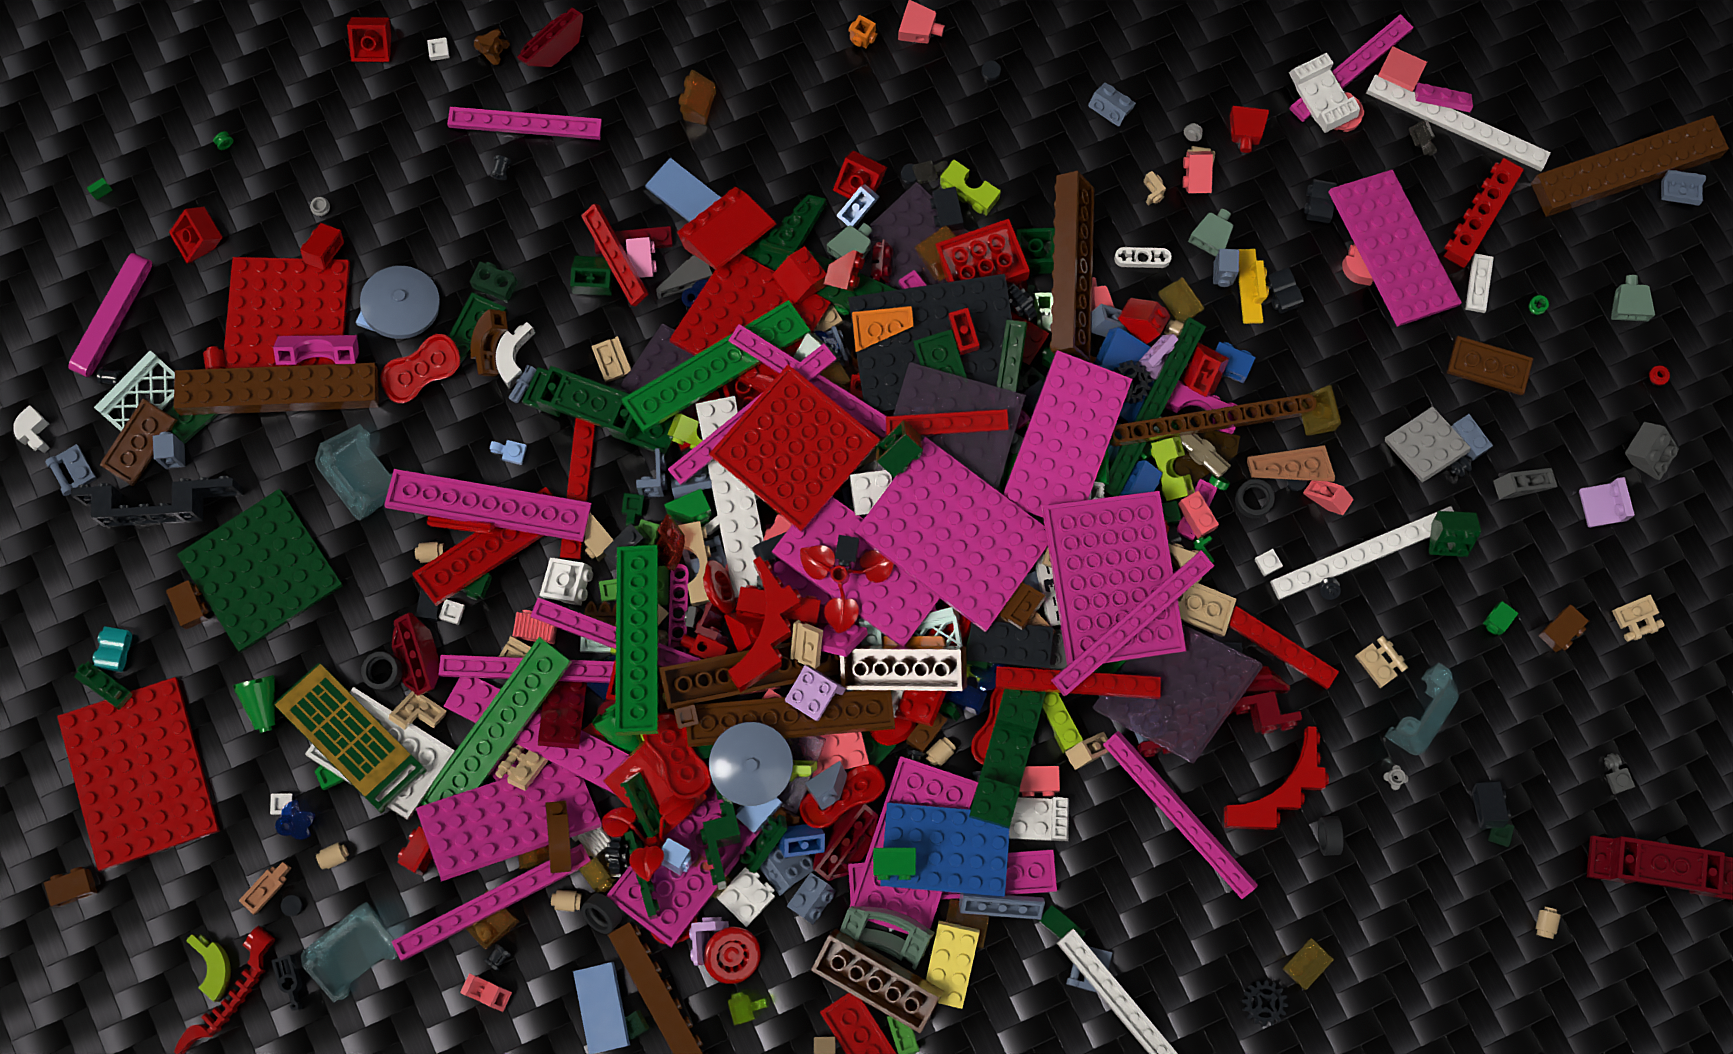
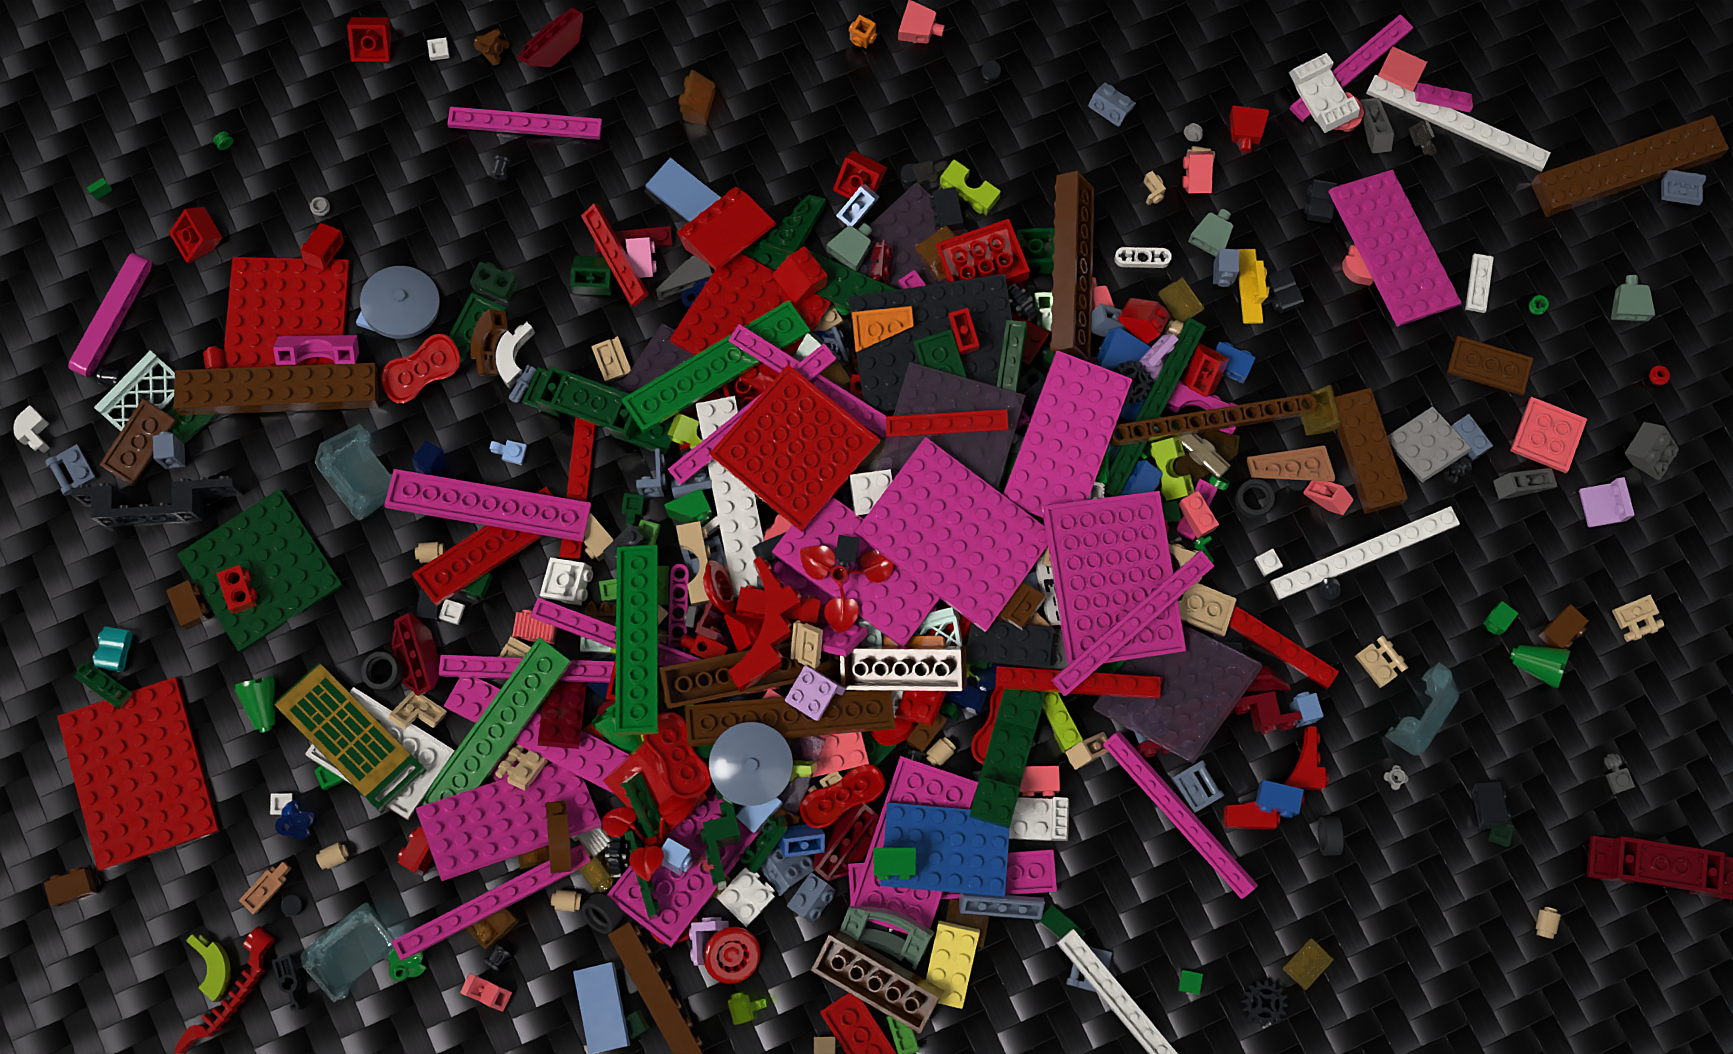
red axle [427,515,495,534] -> none
clear red slope [656,514,685,571] -> none
reddish brown plate [673,702,699,729] -> none
sand blue slope [805,761,847,810] -> none
slope [824,250,865,292] -> none
dark green brick [875,420,923,477] -> none
dark green slope [1429,511,1481,557] -> none
red brick [1444,158,1524,268] -> none
none -> red brick [217,565,258,614]
none -> green plate [388,948,426,981]
none -> clear blue brick [412,440,446,476]
none -> sand blue plate [1172,760,1225,814]
none -> green tile [1178,970,1203,995]
none -> blue brick [1255,780,1304,818]
none -> medium blue brick [1289,692,1324,728]
none -> reddish brown brick [1329,388,1408,514]
none -> dark grey slope [1360,98,1394,153]
none -> coral plate [1510,397,1587,473]
none -> green cone [1510,645,1570,688]

